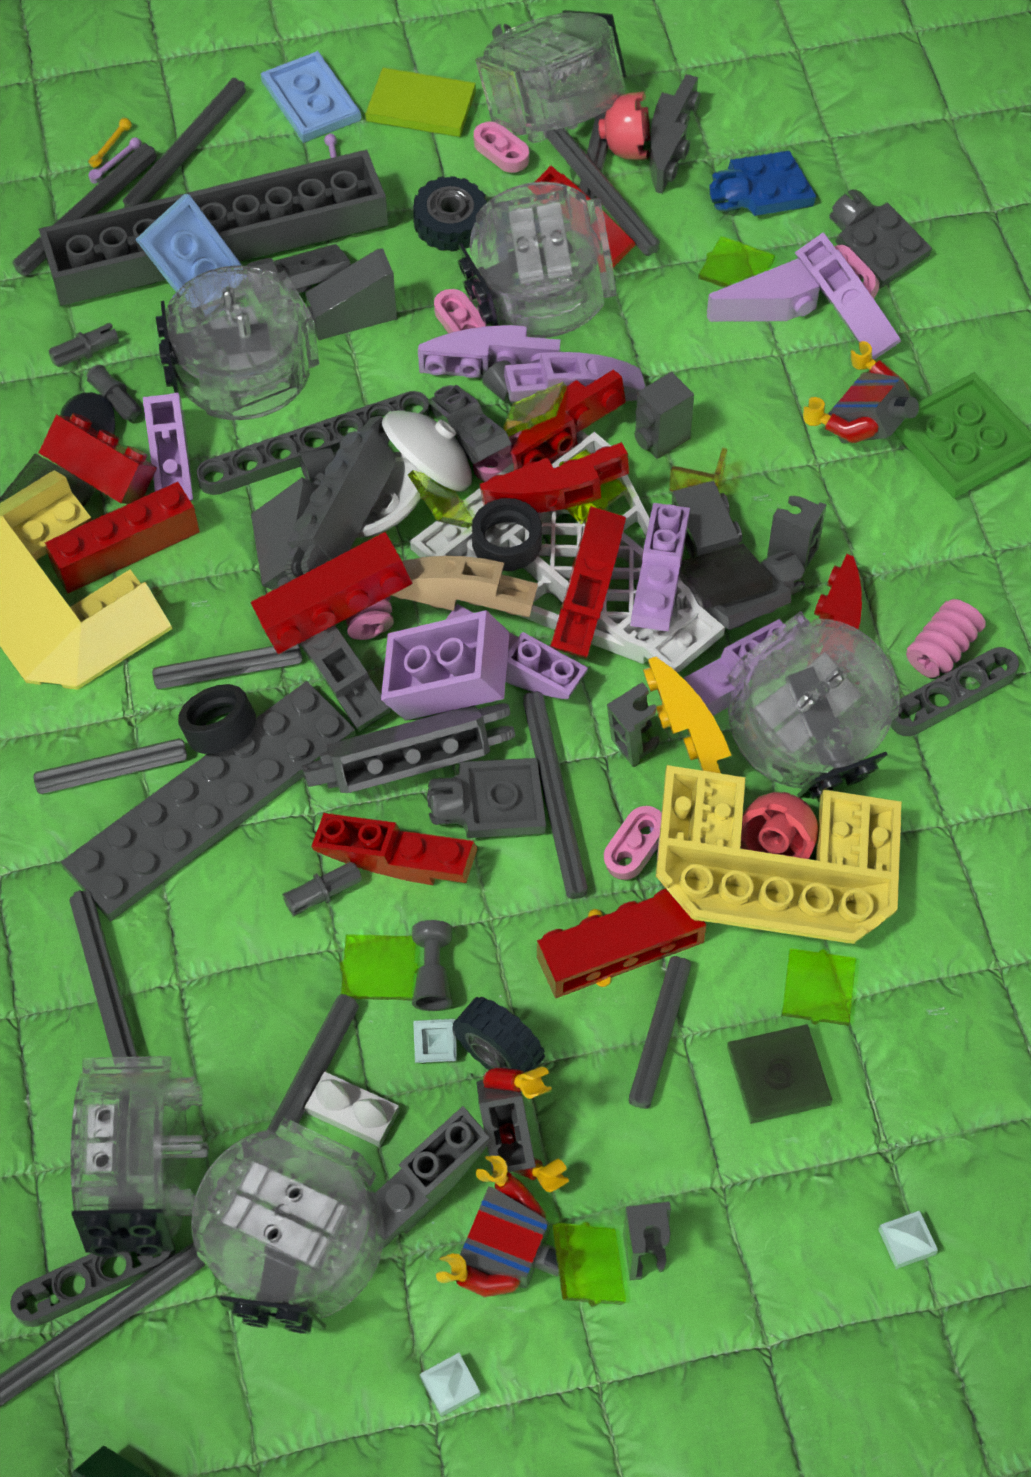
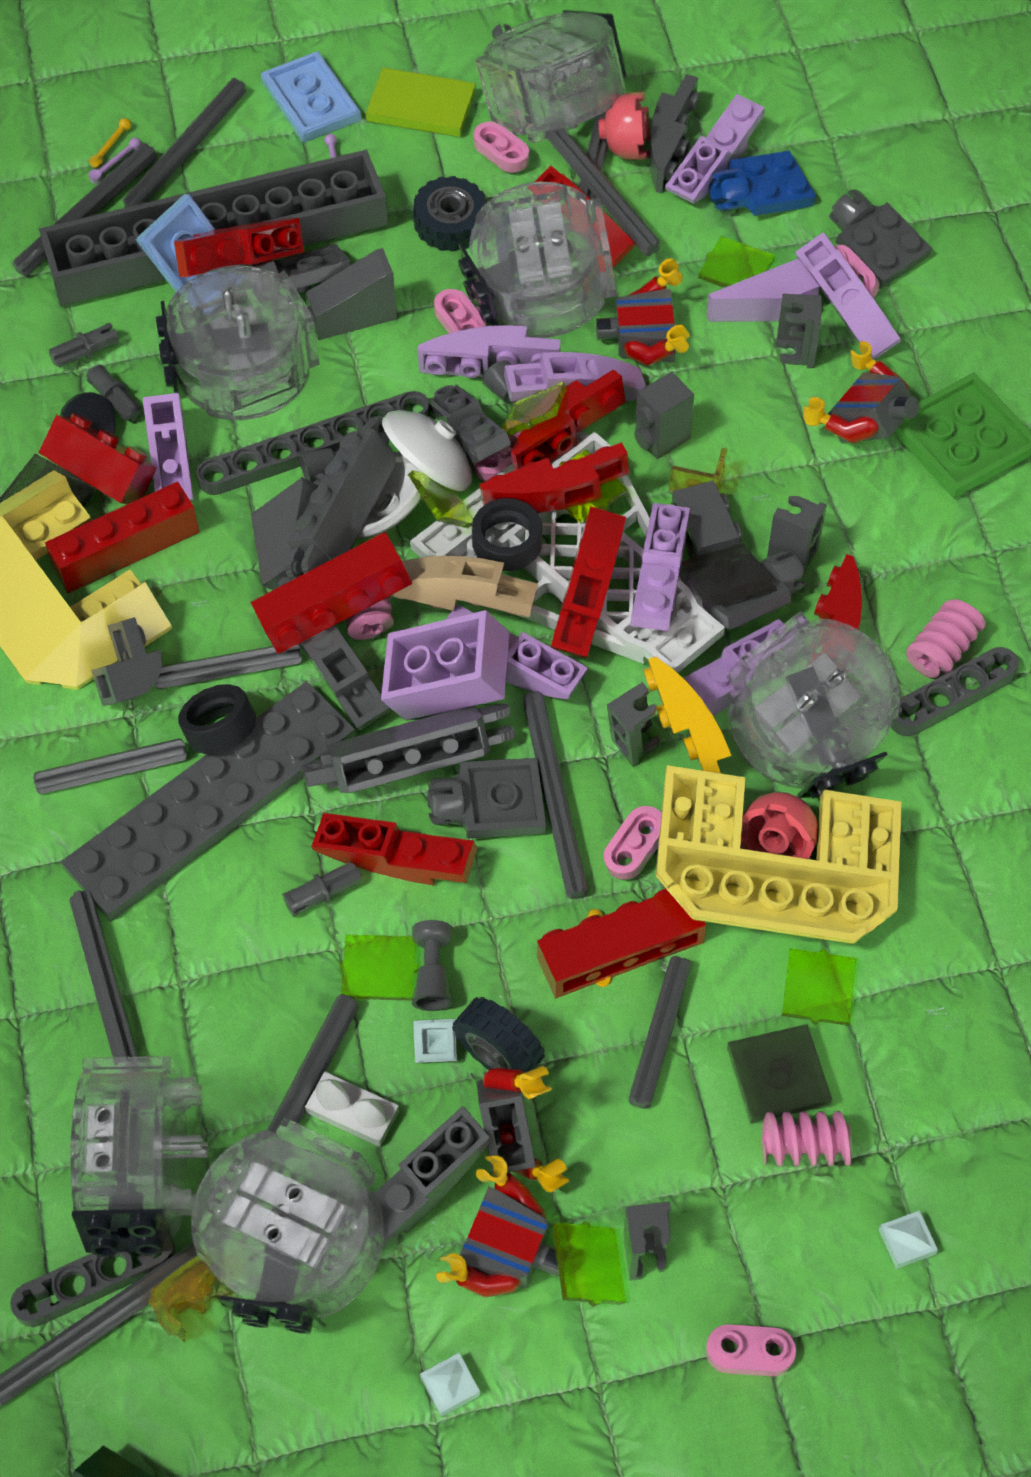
none -> dark grey brick [91,617,162,706]
none -> clear yellow hand [148,1252,218,1342]
none -> red slope [174,218,304,277]
none -> torso [596,258,690,366]
none -> lavender slope [665,94,765,204]
none -> bright pink plate [706,1325,796,1376]
none -> bright pink piece [761,1111,852,1167]
none -> dark grey hinge [776,294,822,369]

